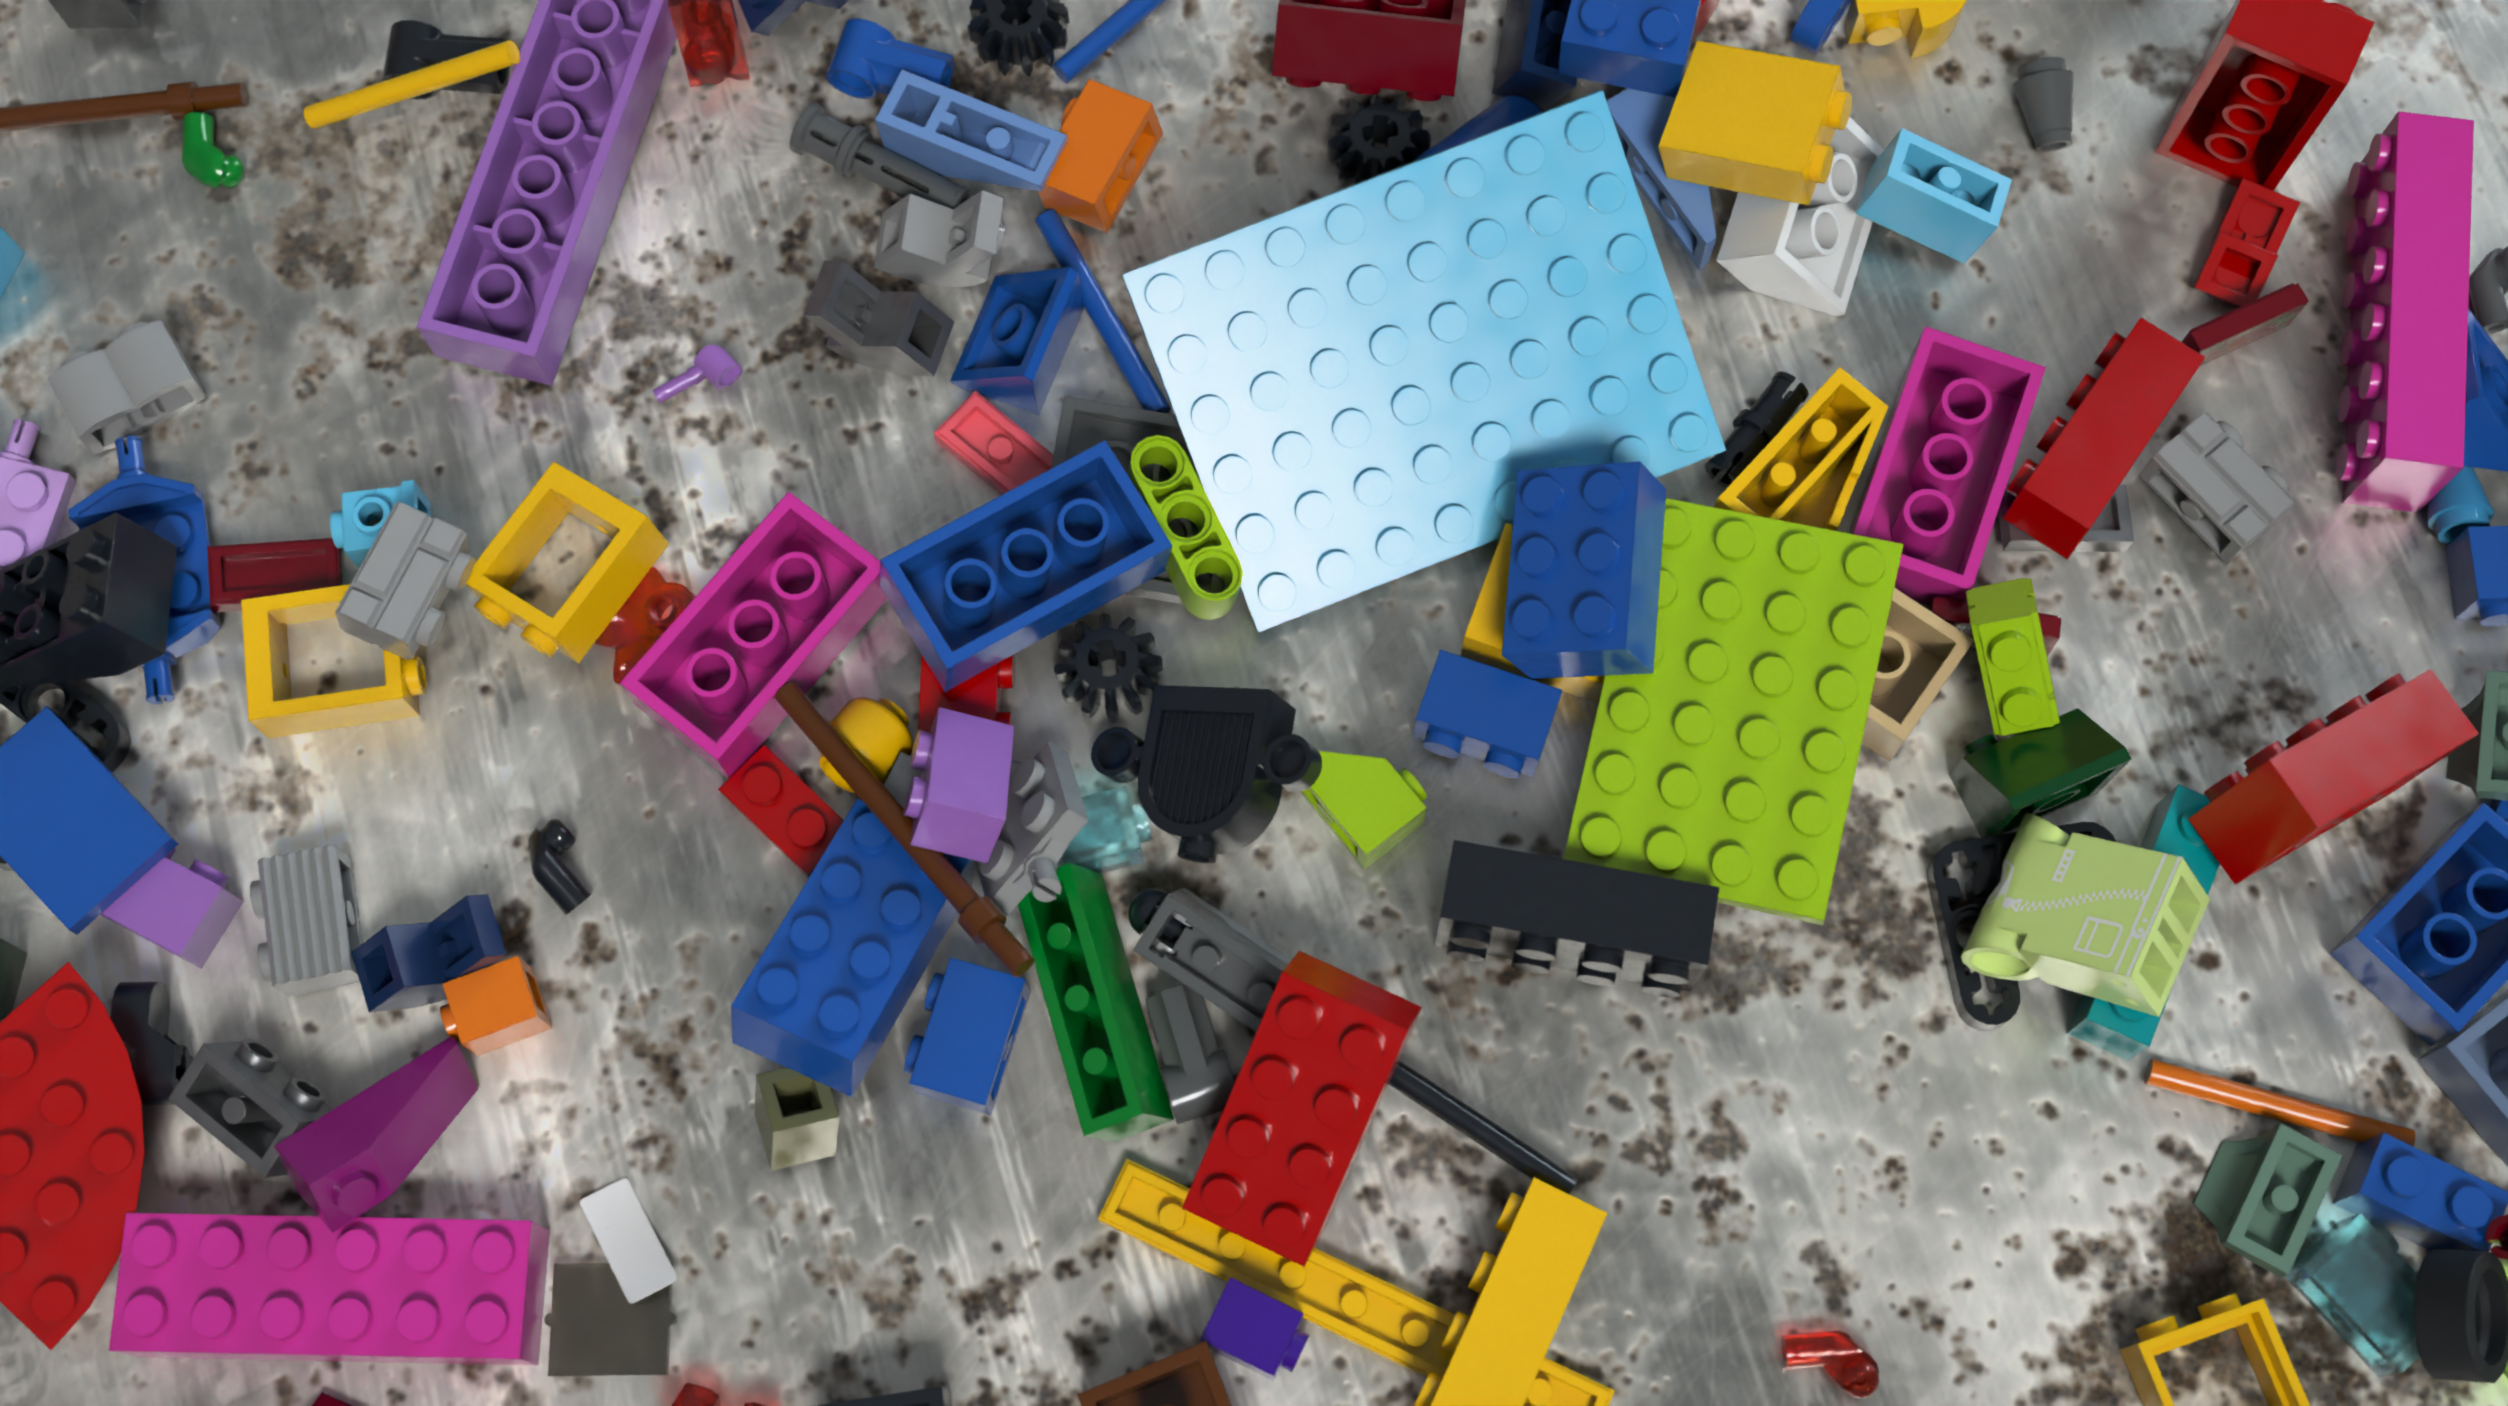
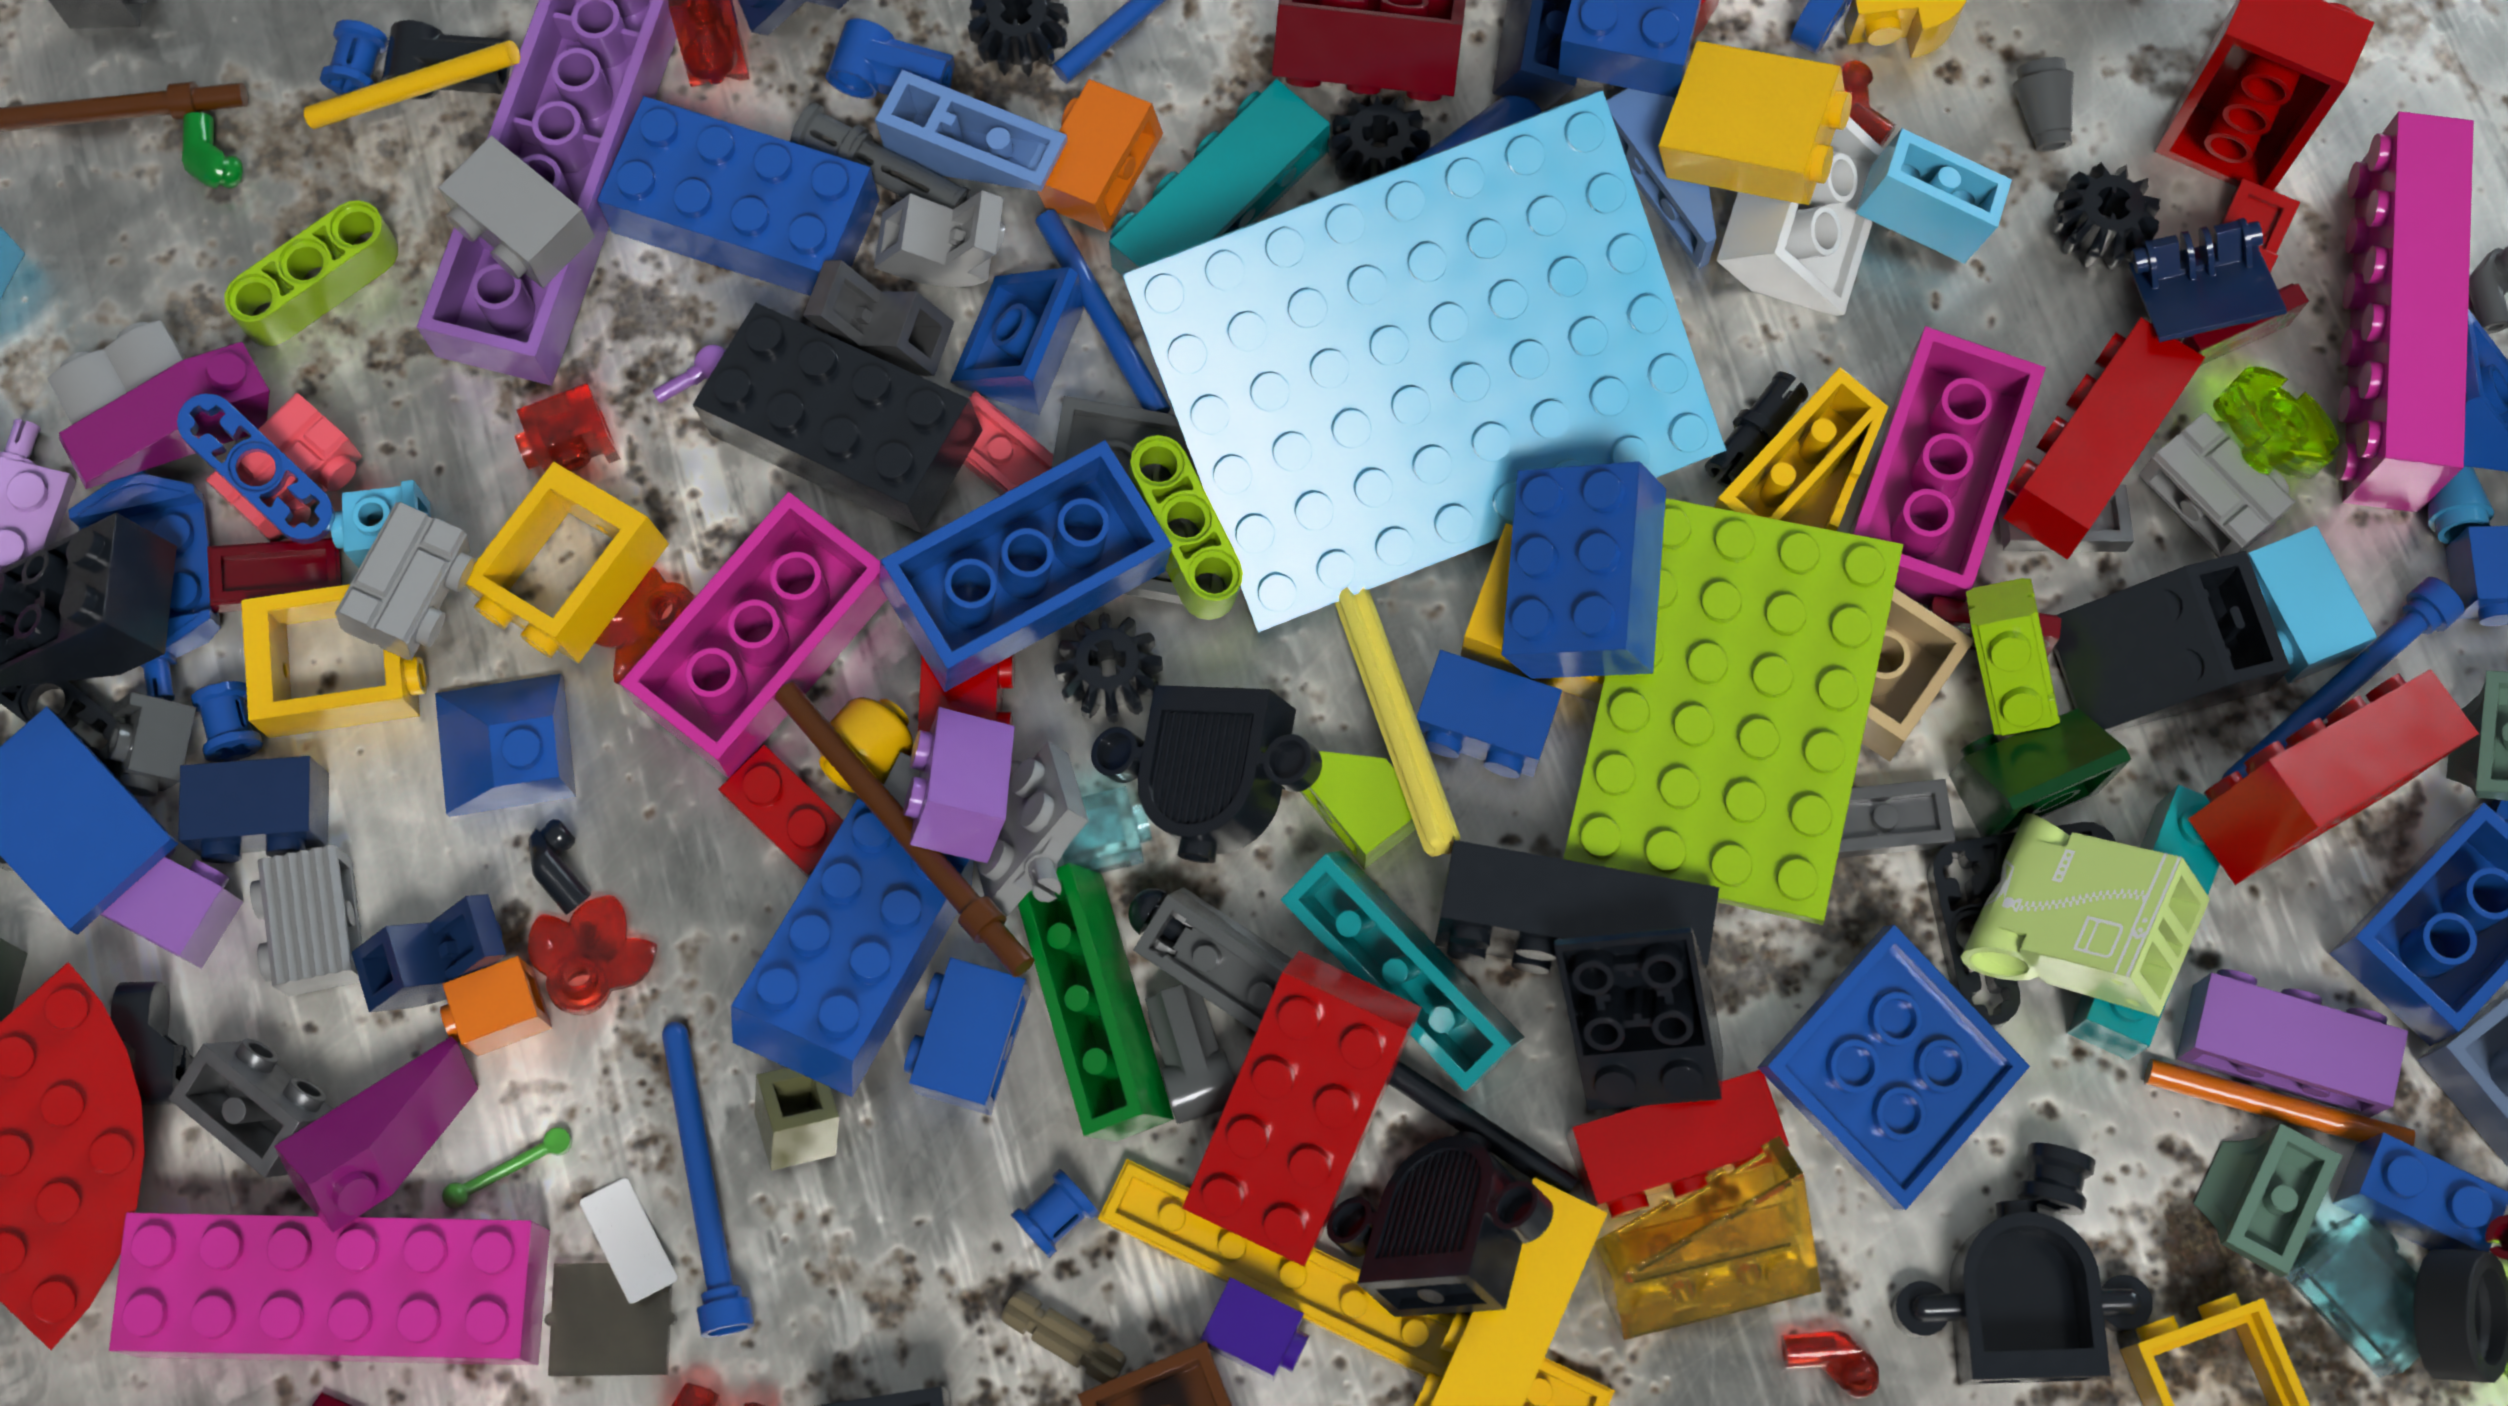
none -> magenta slope [59,341,270,489]
none -> dark grey brick [107,692,196,797]
none -> blue beam [177,394,335,544]
none -> dark blue brick [178,756,329,863]
none -> blue bush [191,681,263,763]
none -> coral brick [206,393,363,542]
none -> lime beam [224,200,398,347]
none -> blue bush [319,20,389,95]
none -> blue slope [435,673,576,817]
none -> light grey brick [438,135,595,288]
none -> bright green hinge [442,1128,572,1209]
none -> clear red brick [514,383,620,472]
none -> clear red plate [528,895,657,1016]
none -> blue brick [597,96,880,296]
none -> blue piece [662,1022,755,1338]
none -> black brick [692,302,983,533]
none -> dark tan axle [1001,1290,1127,1384]
none -> blue bush [1011,1168,1099,1258]
none -> teal brick [1109,79,1330,275]
none -> teal brick [1280,850,1525,1092]
none -> black piece [1327,1131,1553,1317]
none -> light yellow axle [1335,587,1460,857]
none -> black slope [1554,927,1723,1110]
none -> red brick [1566,1070,1790,1219]
none -> clear yellow wedge [1594,1136,1822,1340]
none -> blue plate [1757,925,2030,1210]
none -> flat silver plate [1838,779,1956,858]
none -> clear red arm [1841,60,1896,147]
none -> black piece [1891,1200,2153,1385]
none -> black wheel [2017,1142,2096,1215]
none -> black gear [2053,162,2160,270]
none -> black slope [2054,551,2290,733]
none -> dark blue hinge [2129,217,2287,342]
none -> medium lavender brick [2176,969,2408,1117]
none -> clear neon green plate [2213,367,2339,479]
none -> blue piece [2222,577,2465,779]
none -> medium azure brick [2247,525,2377,684]

